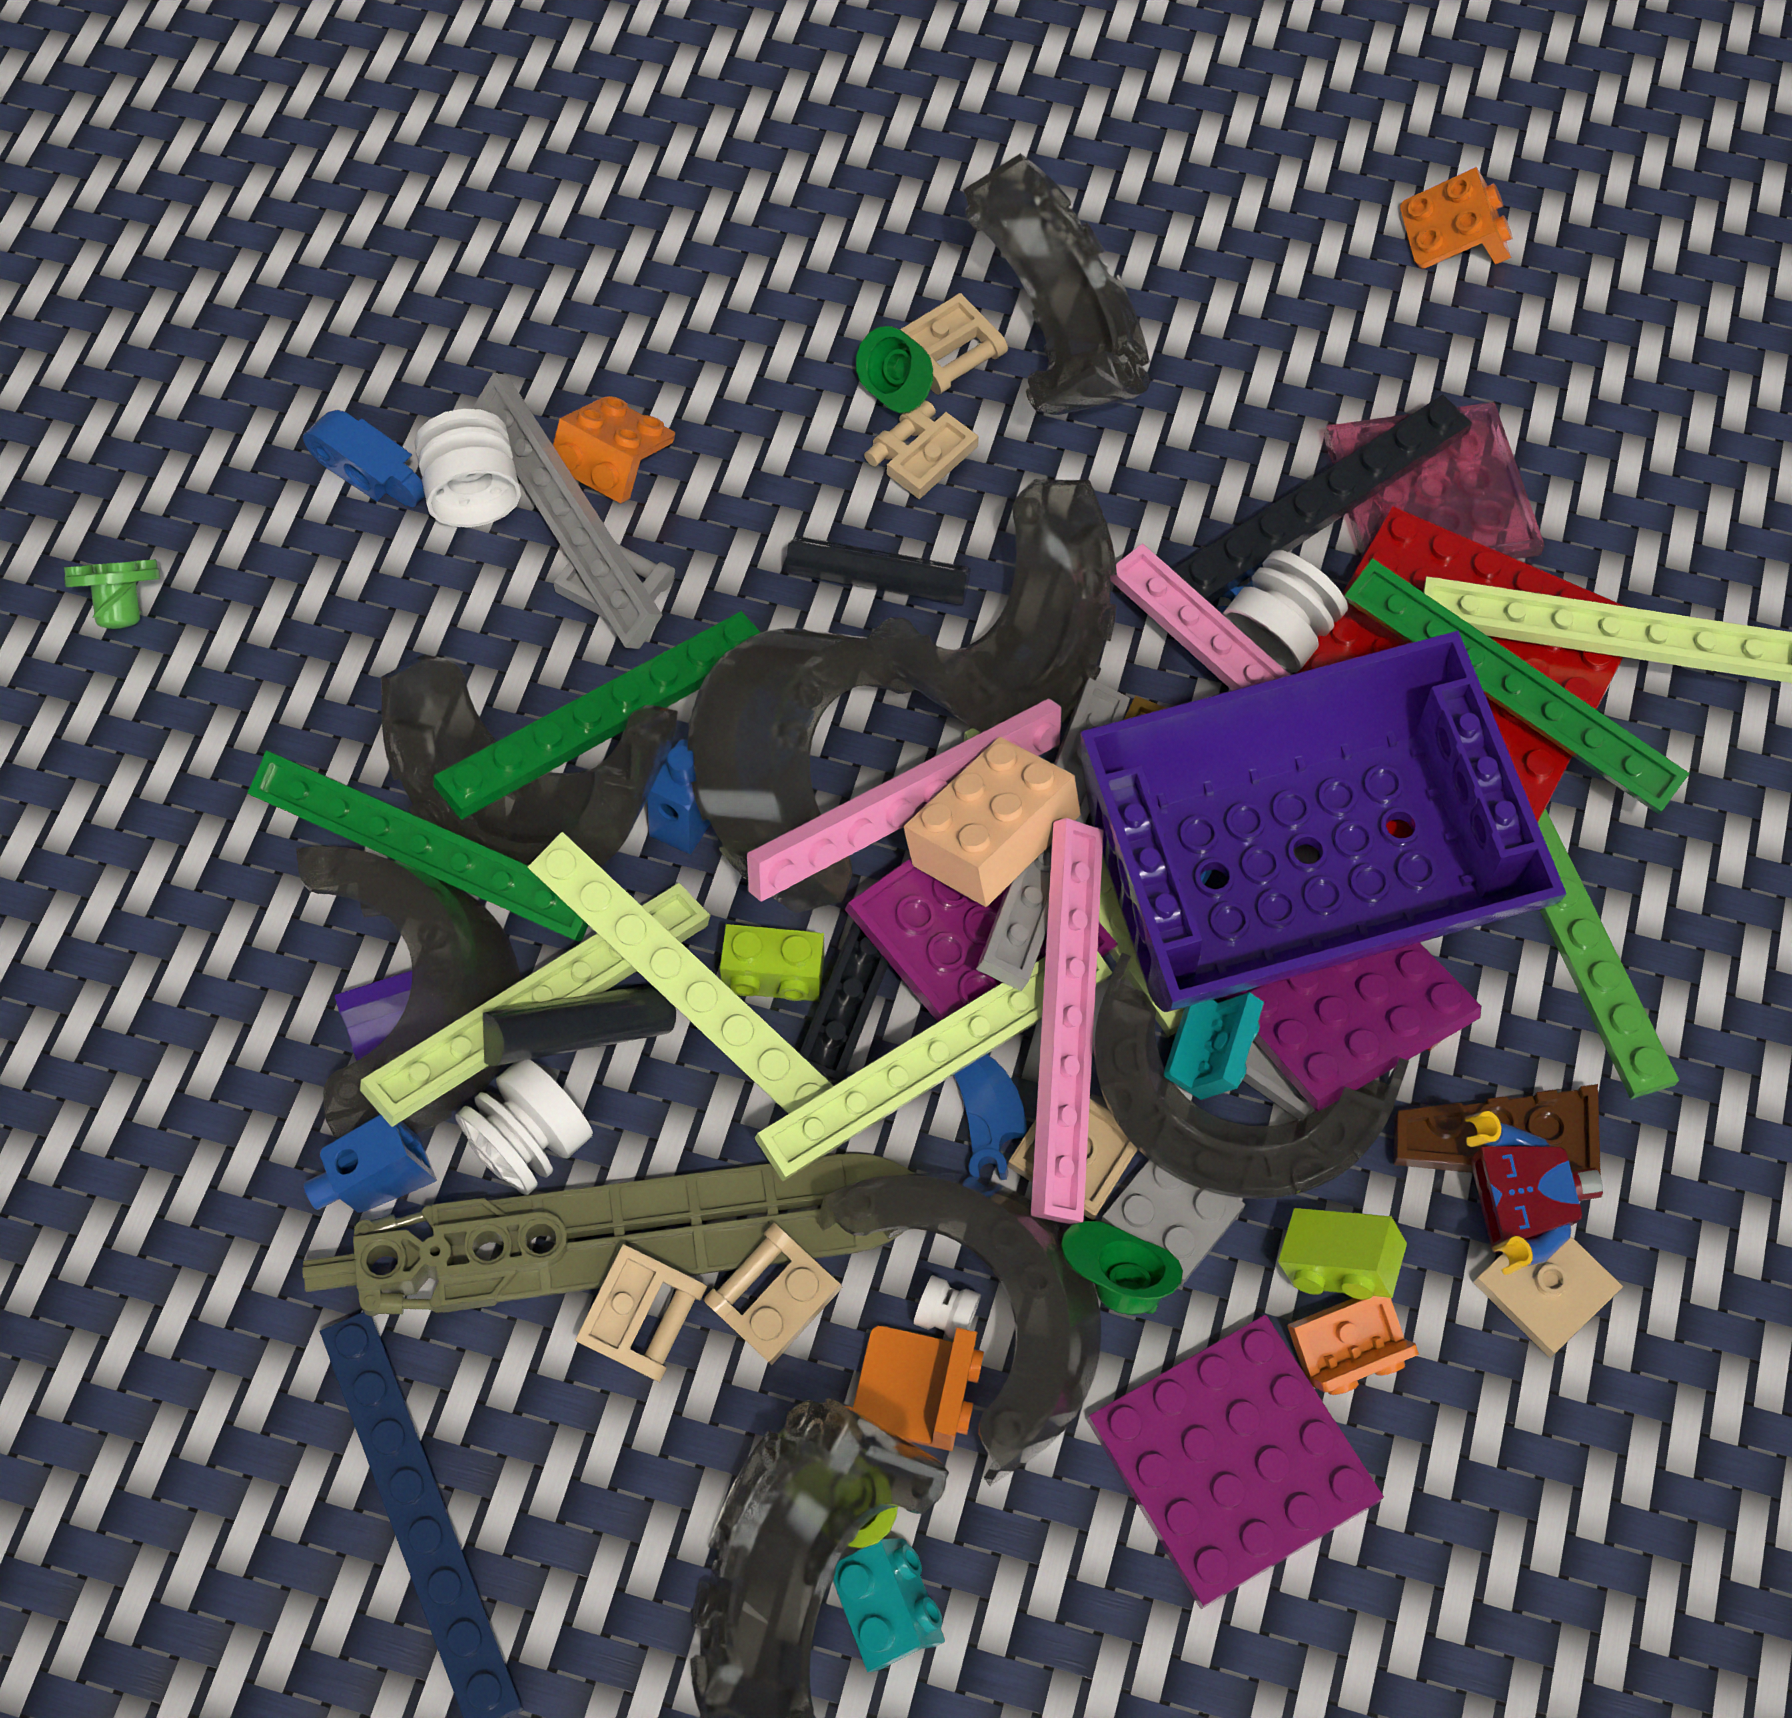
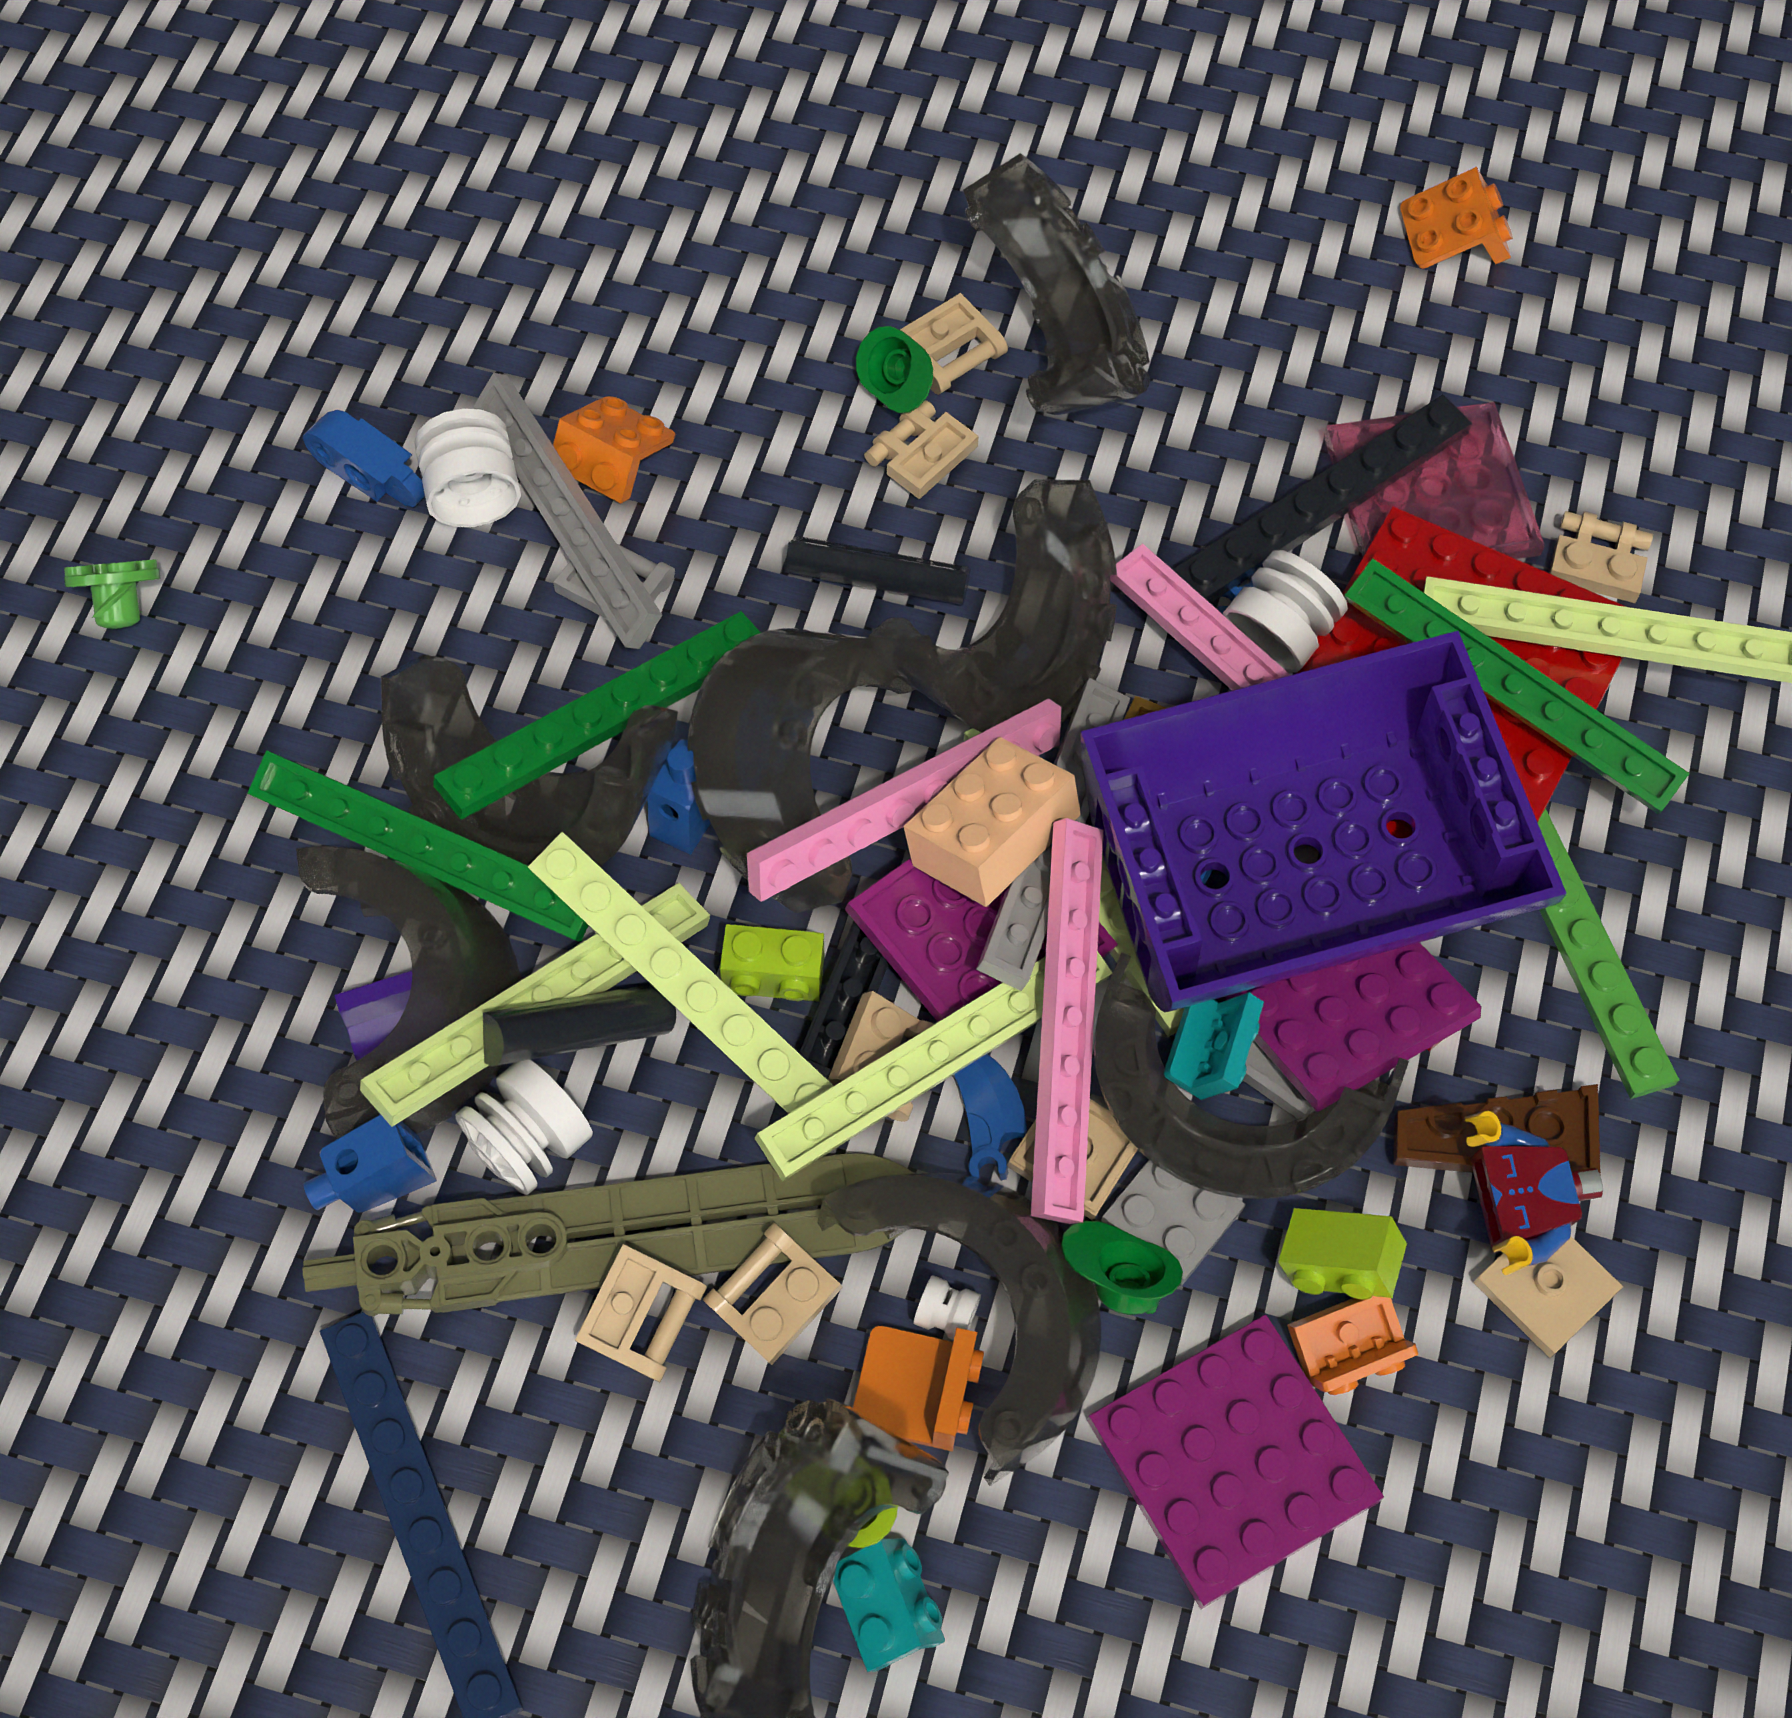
none -> tan plate [828,991,935,1122]
none -> tan plate [1549,511,1653,603]

